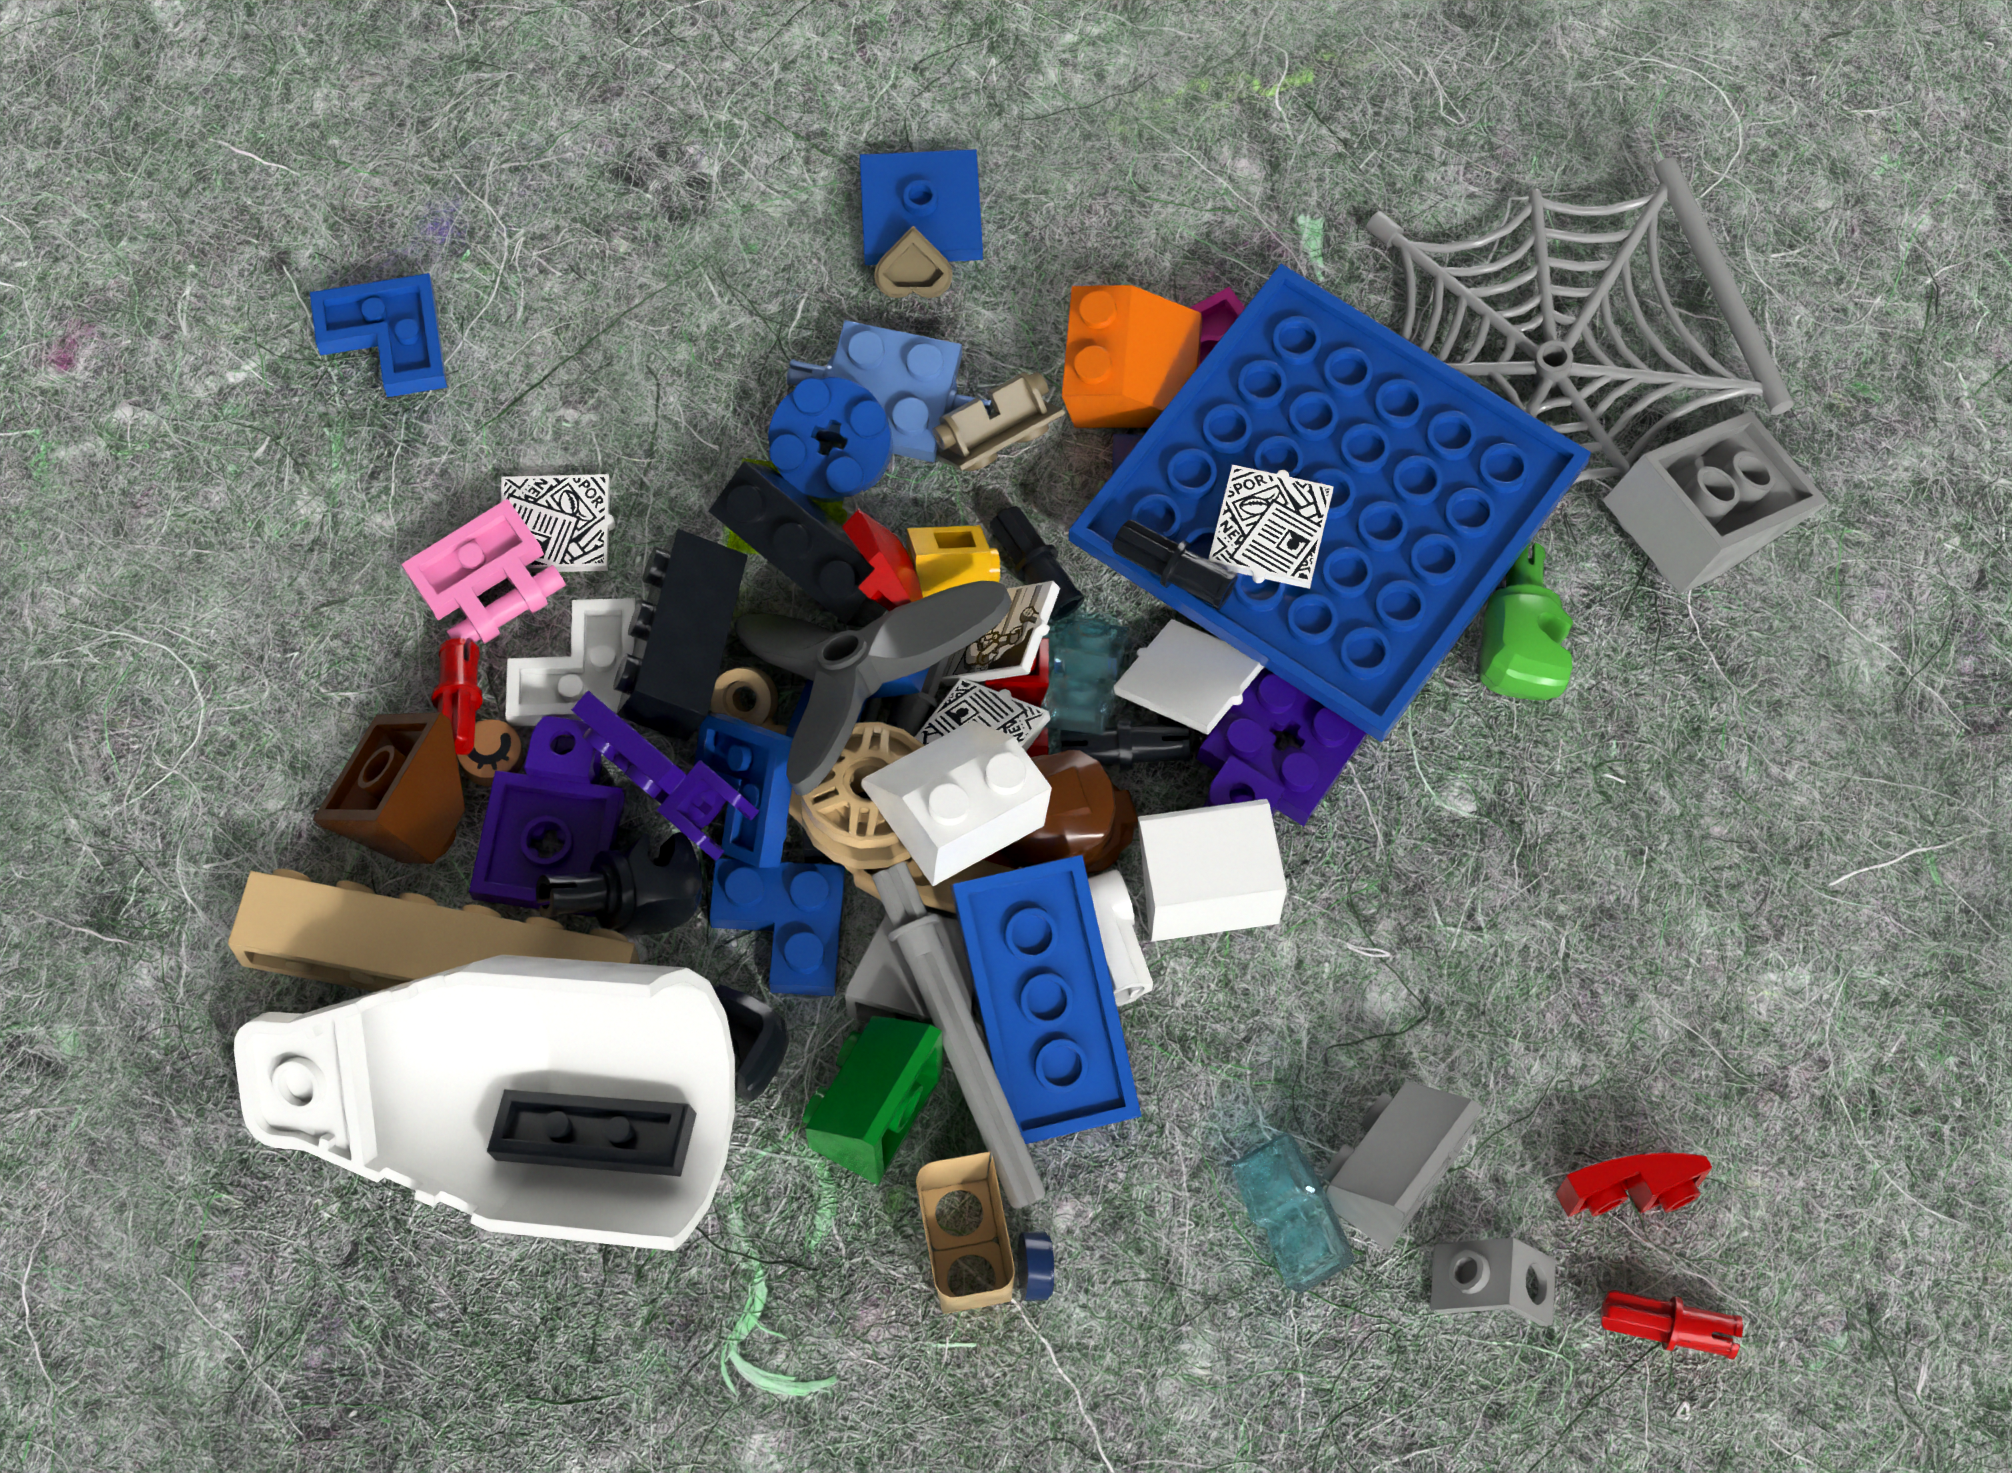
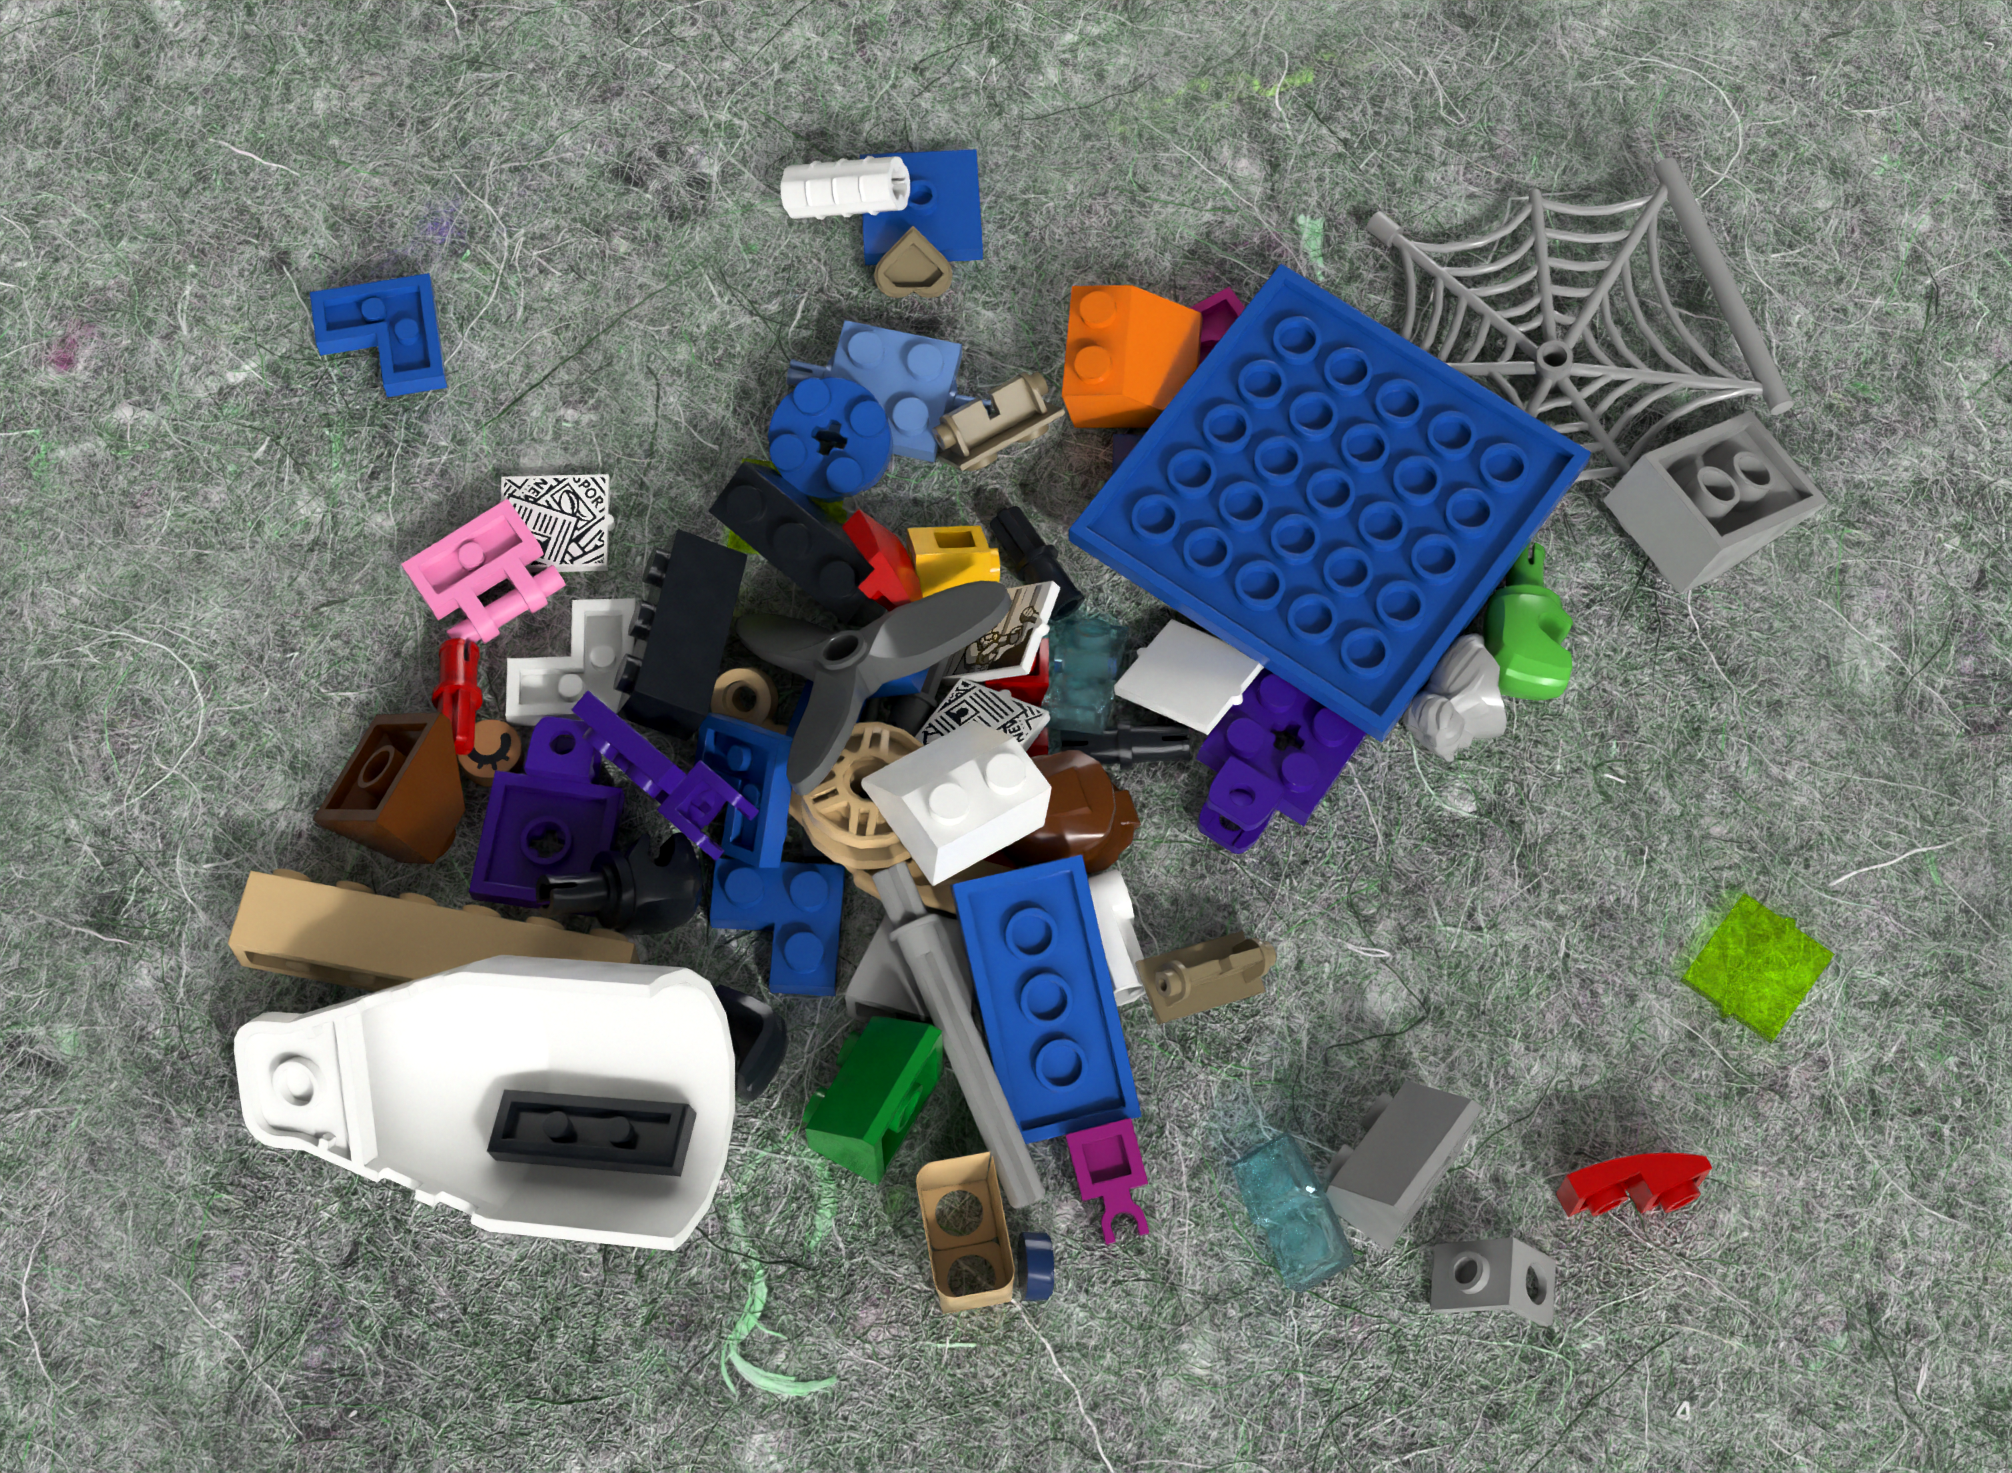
black axle [1112,520,1238,610] -> none
white slope [1138,799,1287,942] -> none
white piece [1208,465,1334,589] -> none
red axle [1600,1290,1743,1360] -> none
none -> white axle [780,156,910,220]
none -> magenta plate [1065,1118,1149,1246]
none -> dark tan hinge [1135,931,1276,1025]
none -> light grey hair [1402,634,1507,762]
none -> clear neon green piece [1680,893,1835,1044]

